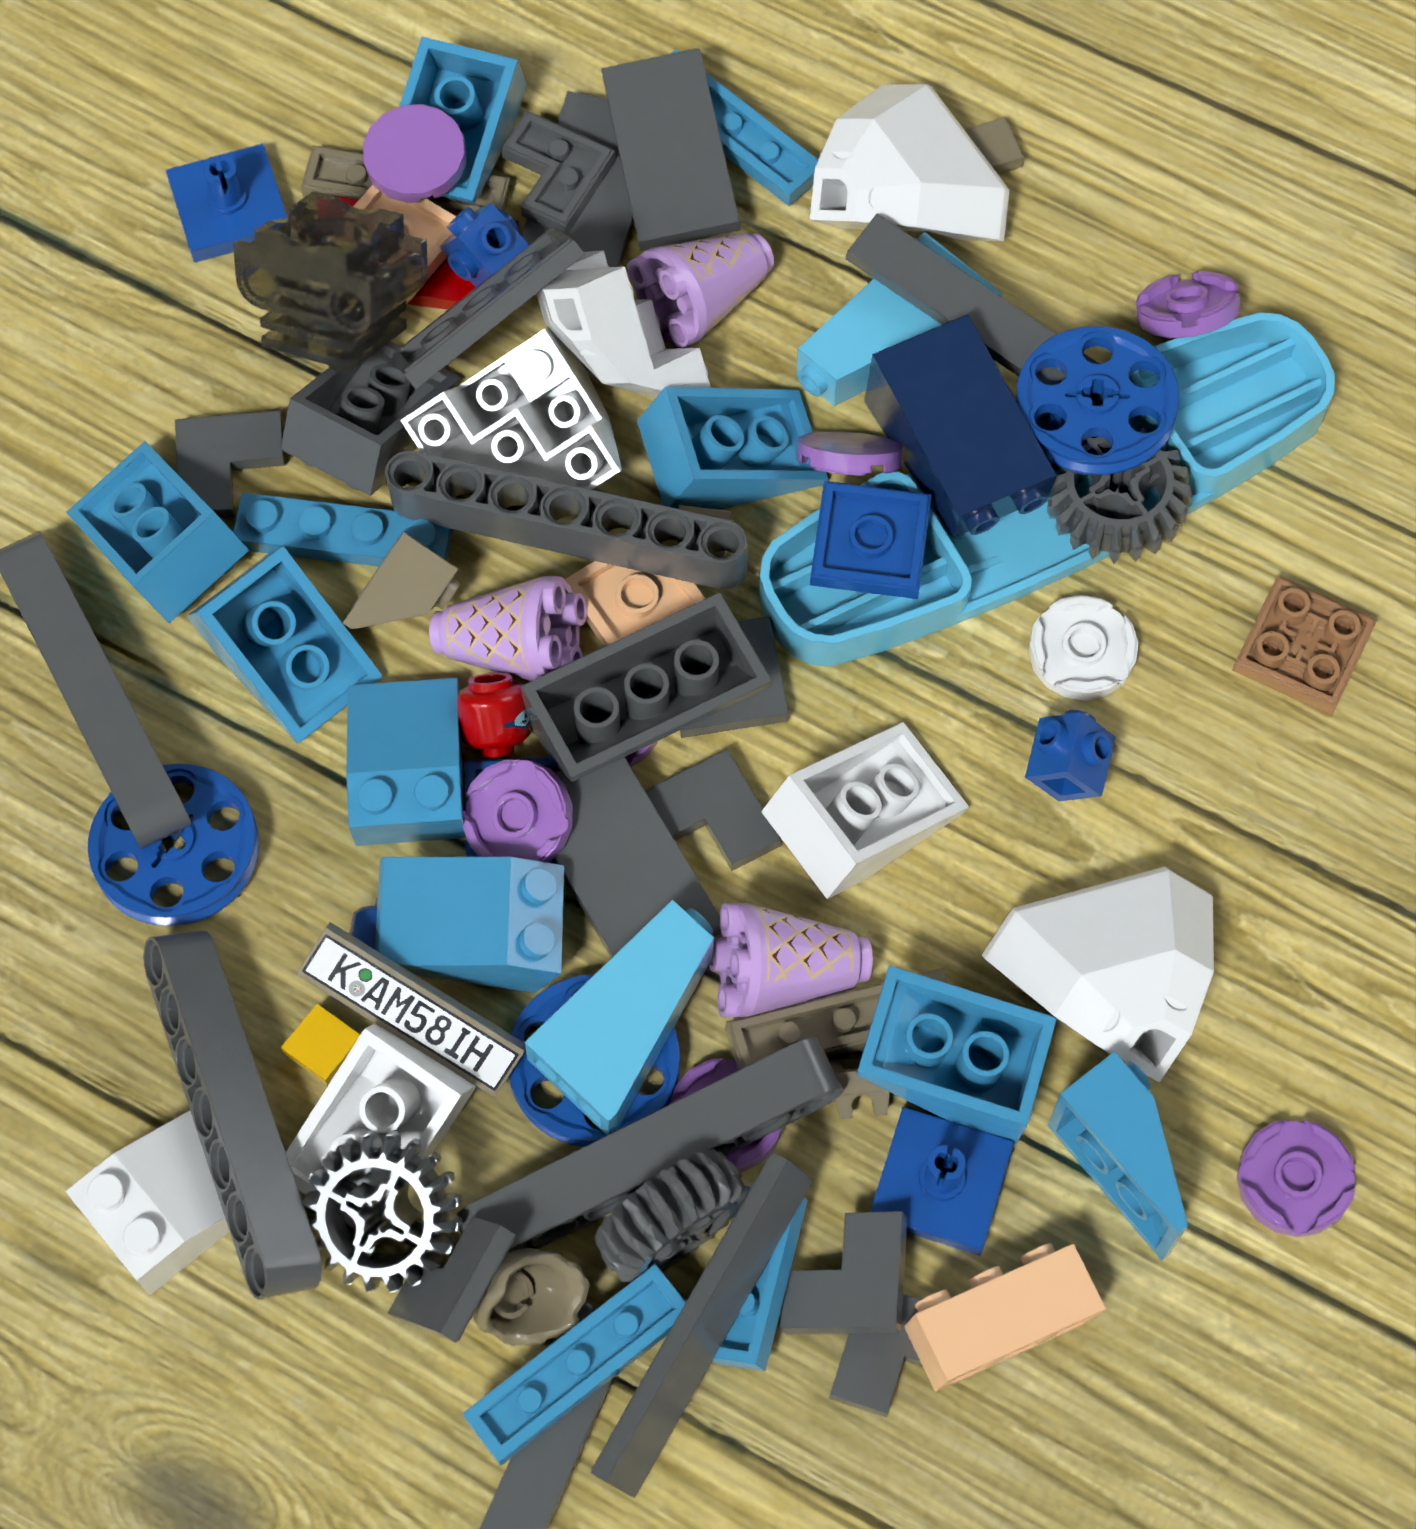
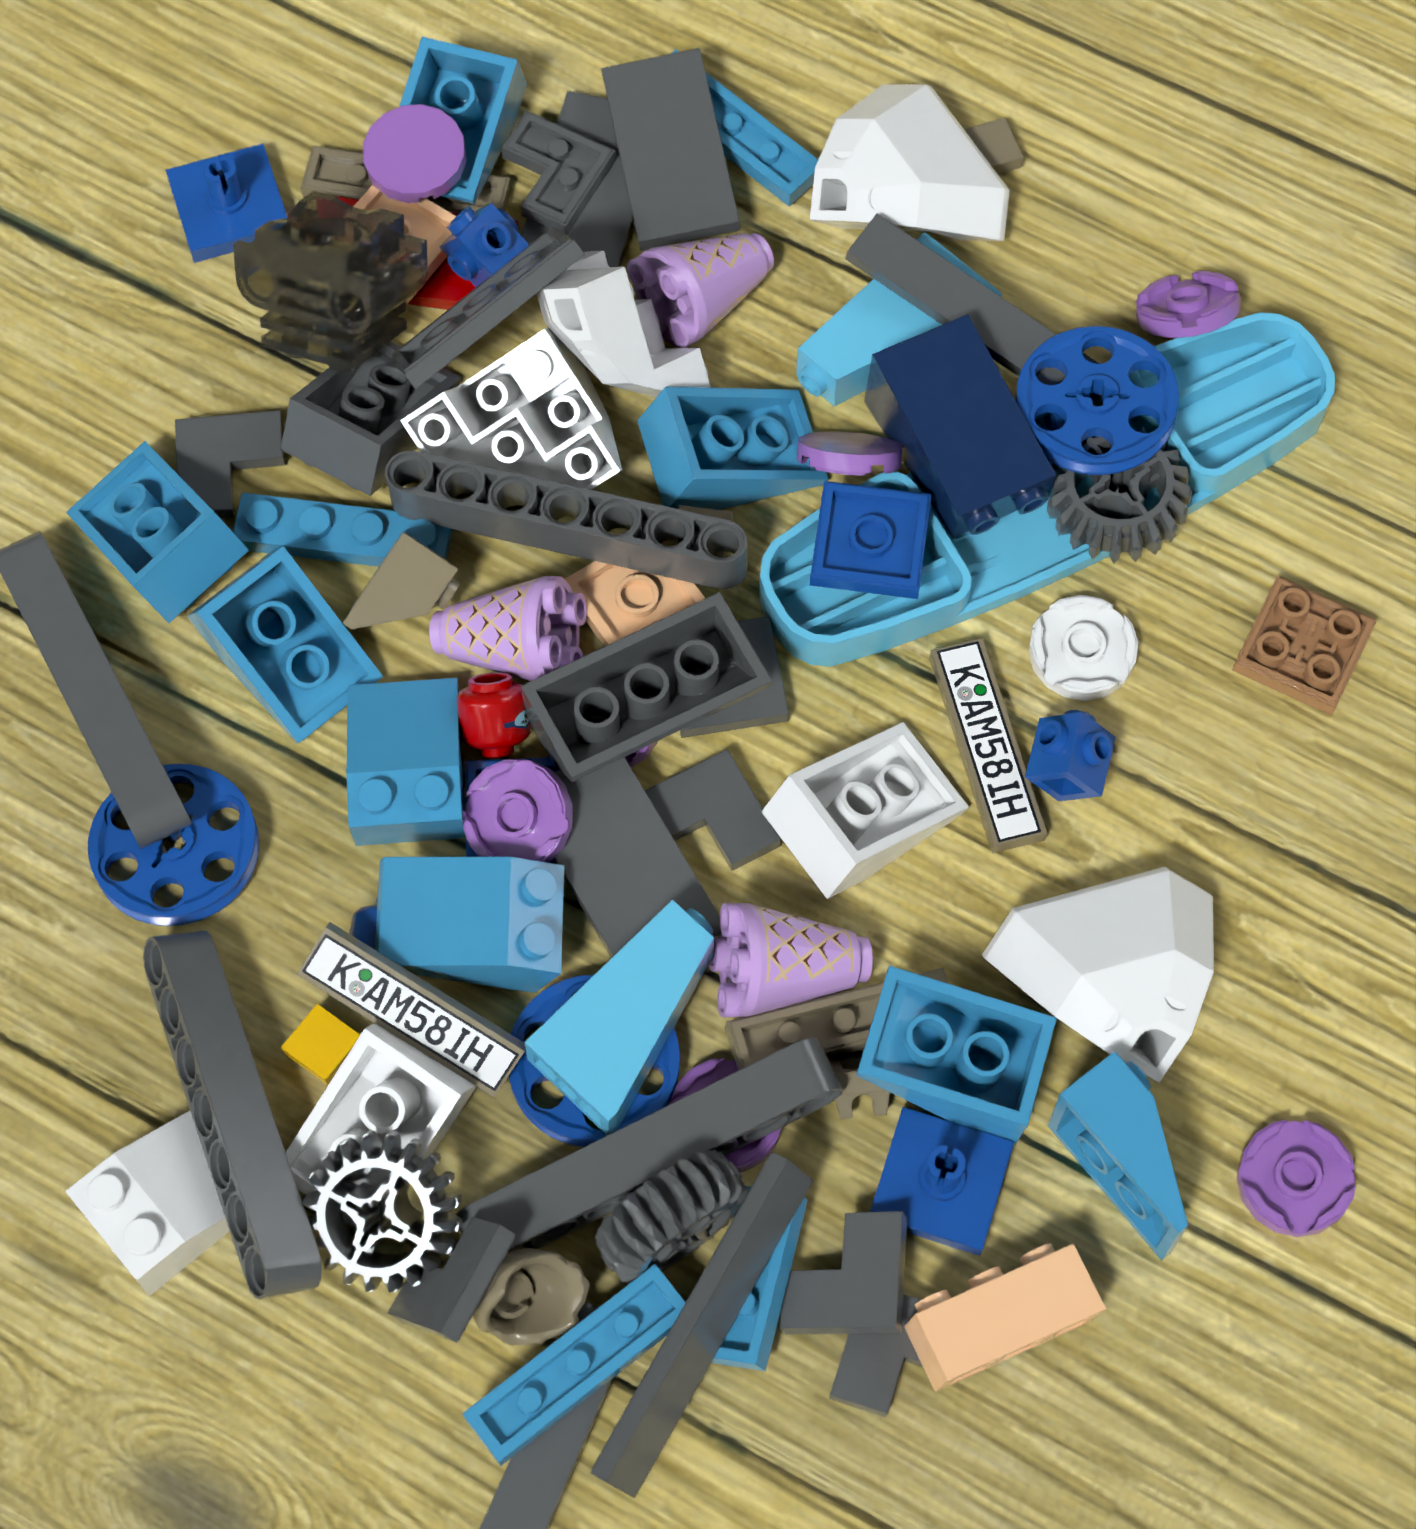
none -> tile [929,638,1047,853]

